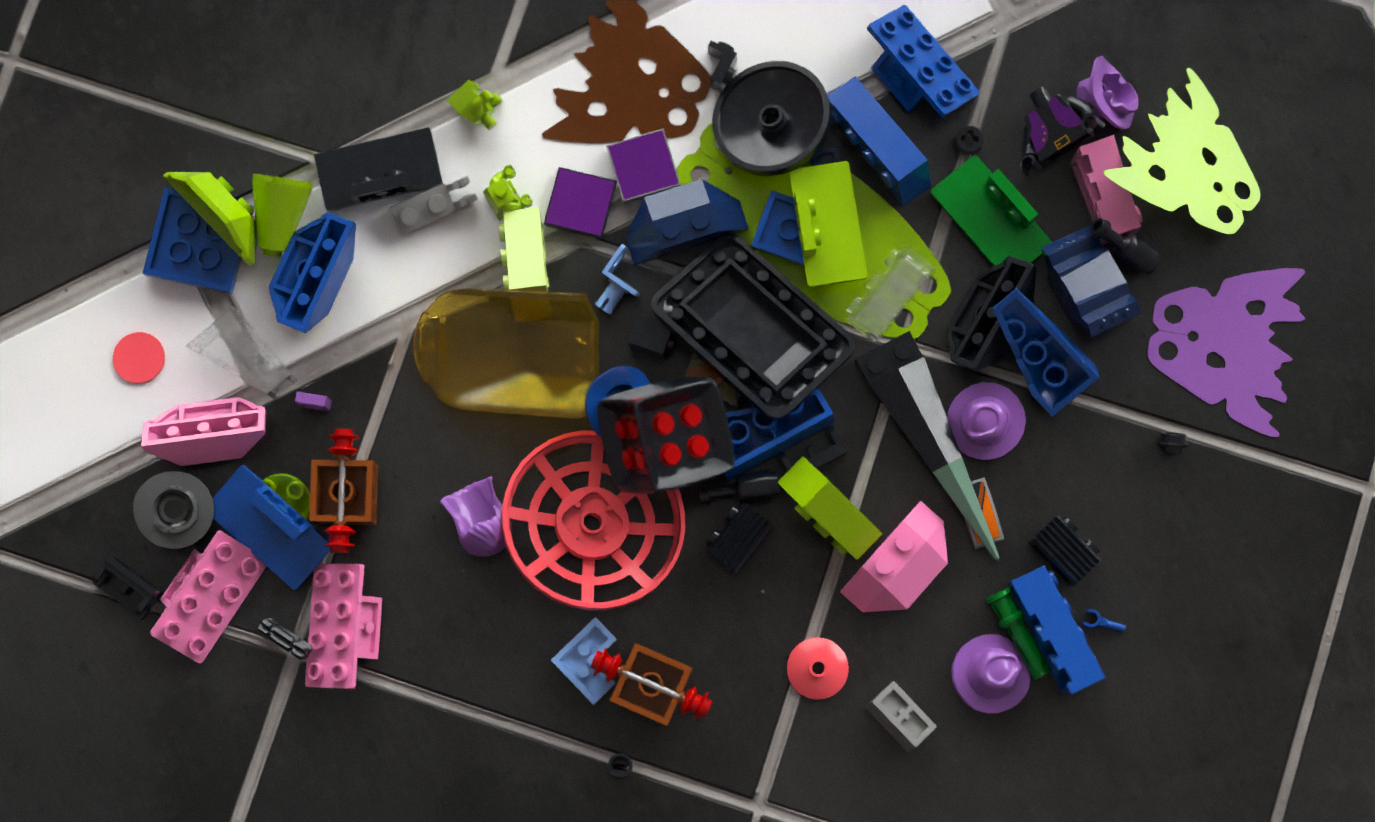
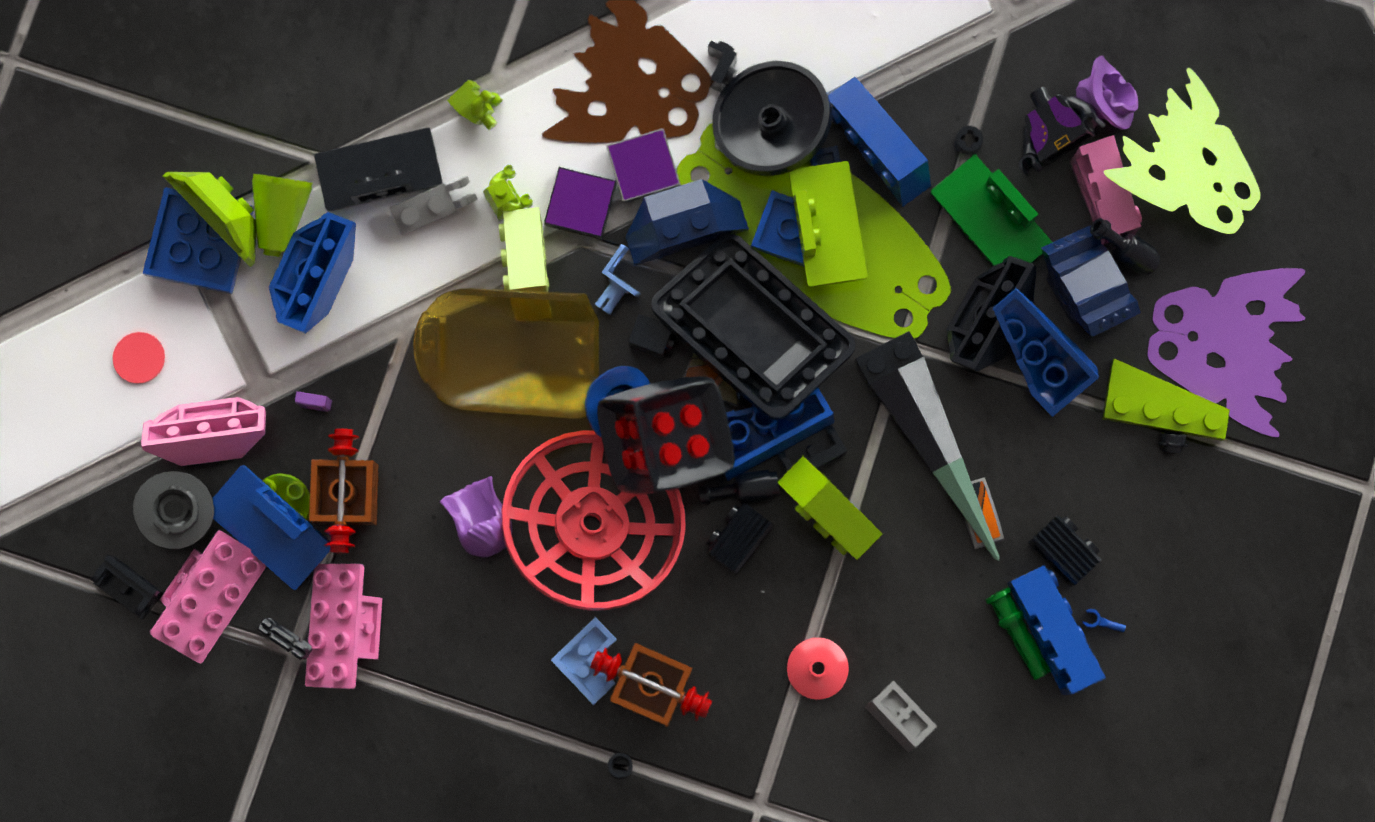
clear wedge [185,306,297,399] -> none
bright pink wedge [840,501,948,613] -> none
clear wedge [846,246,938,343] -> none
blue bracket [867,5,980,117] -> none
medium lavender hat [947,382,1026,460] -> none
medium lavender hat [951,634,1030,714] -> none
none -> lime wing [1102,358,1230,441]

